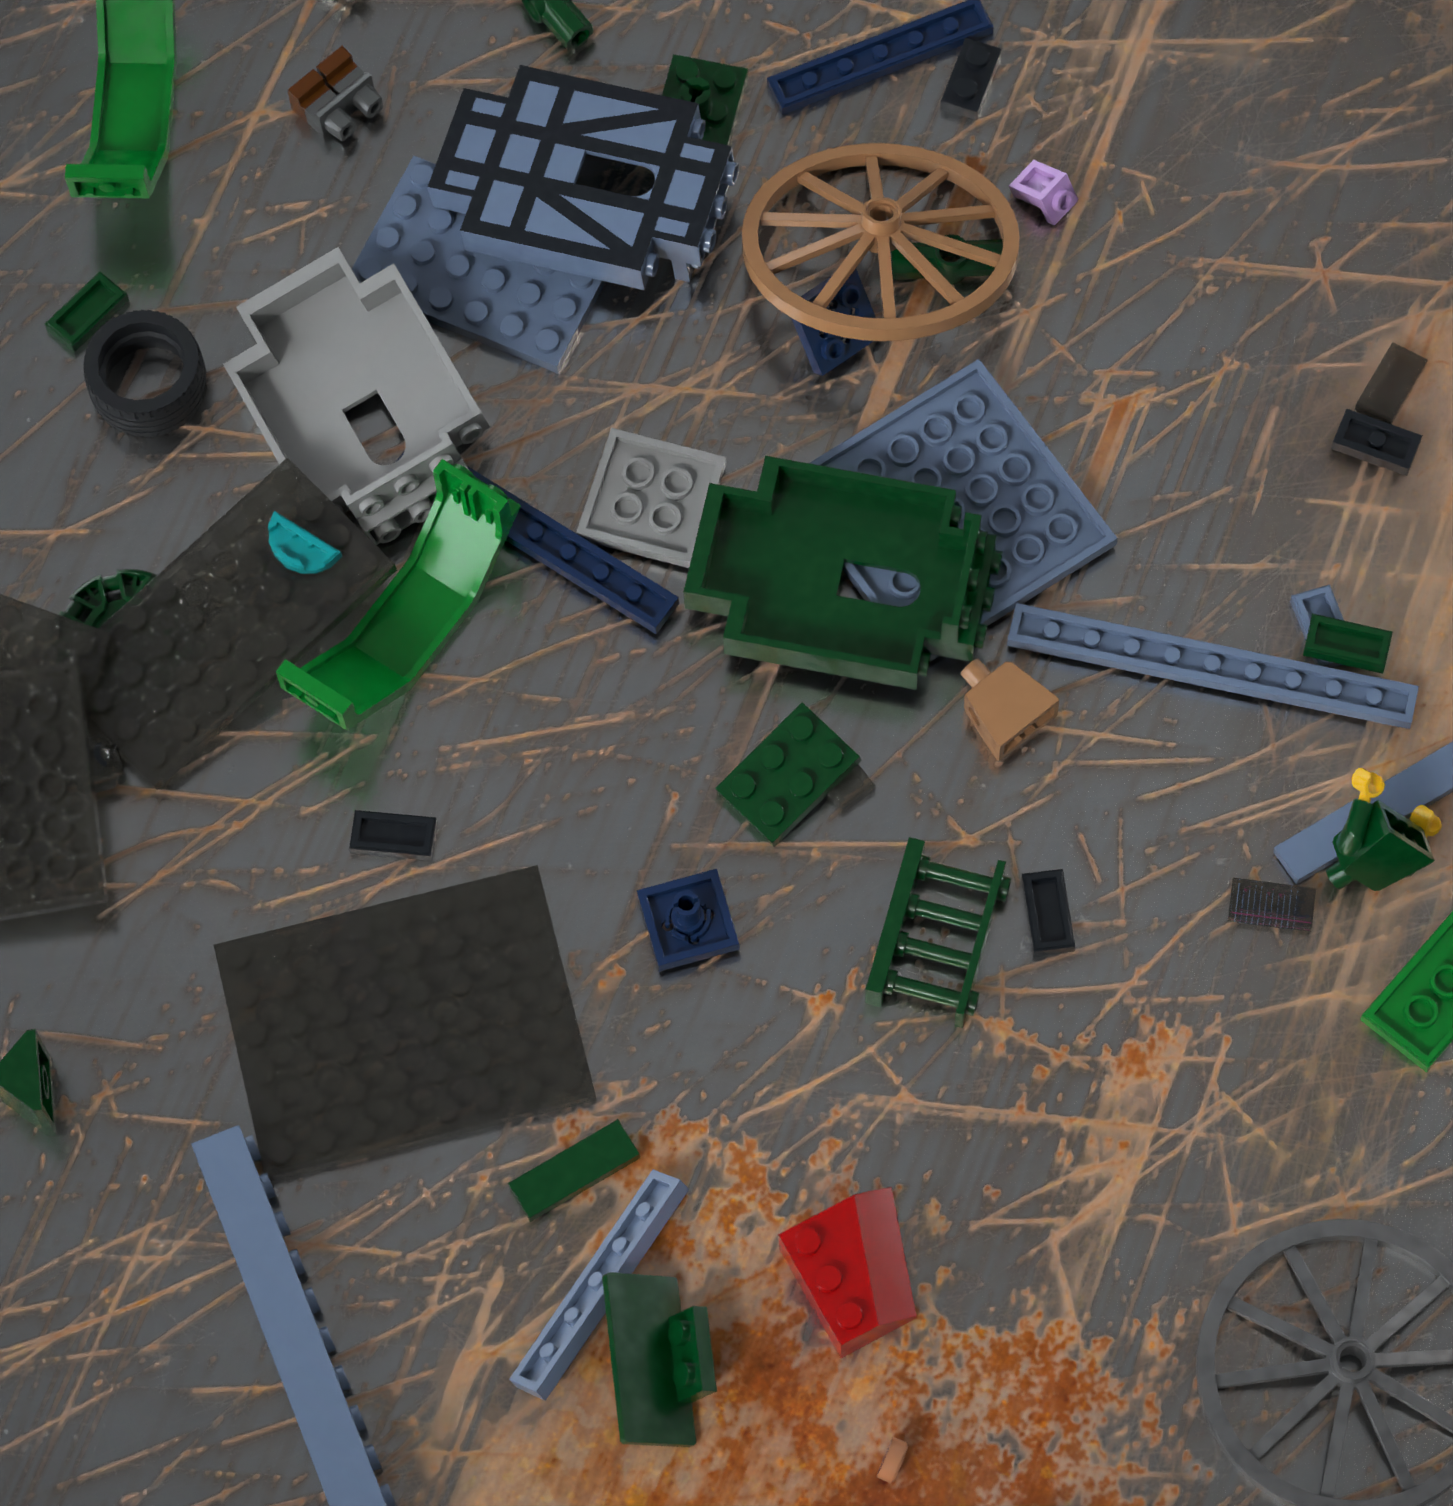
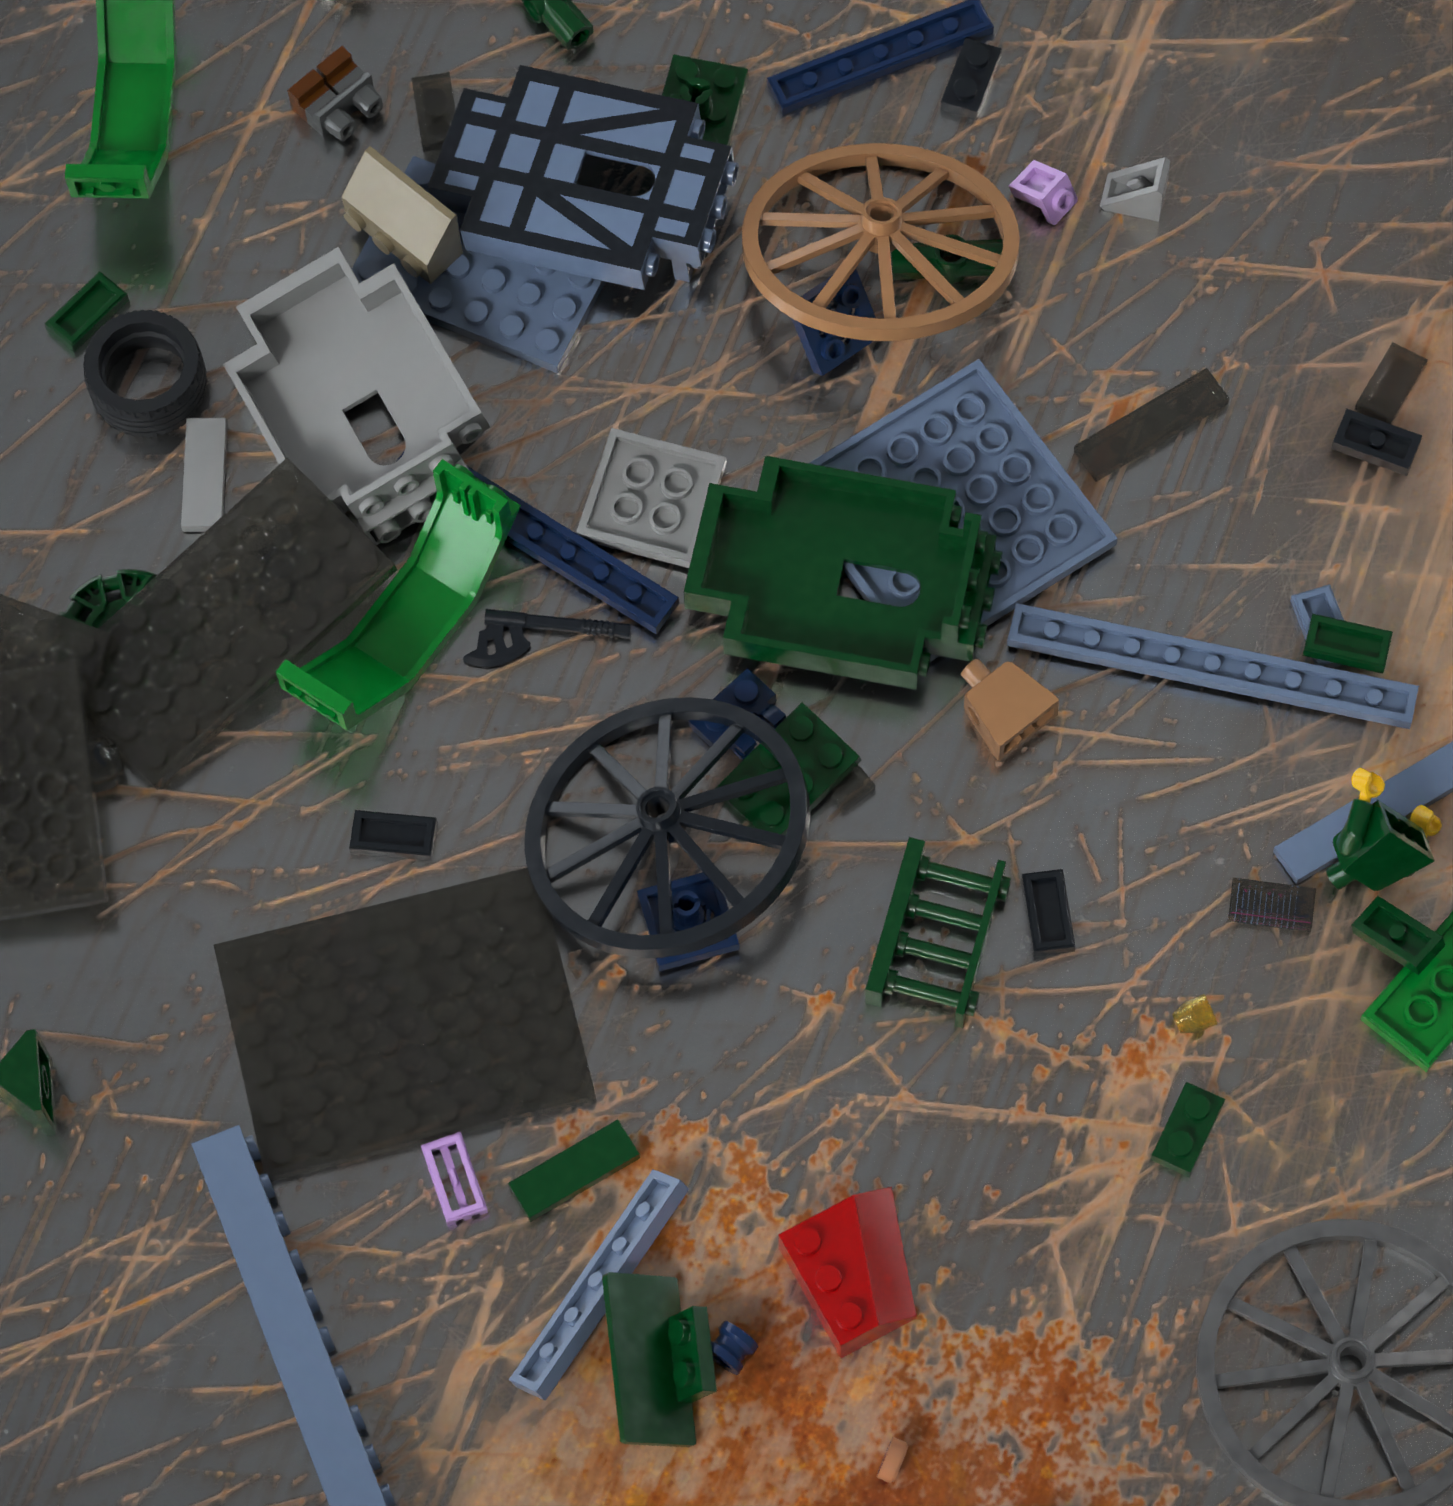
teal tile [268,511,343,574] -> none
none -> light grey tile [181,418,228,532]
none -> slope [342,146,463,284]
none -> clear smoke plate [411,72,456,152]
none -> lavender tile [421,1132,488,1227]
none -> black piece [463,609,631,668]
none -> black wheel [525,697,811,958]
none -> dark blue plate [689,668,786,761]
none -> dark blue wheel [711,1321,758,1375]
none -> clear smoke tile [1074,368,1229,482]
none -> light grey slope [1100,157,1170,222]
none -> dark green plate [1151,1082,1225,1178]
none -> clear yellow hose [1172,994,1218,1034]
none -> dark green plate [1351,896,1445,975]

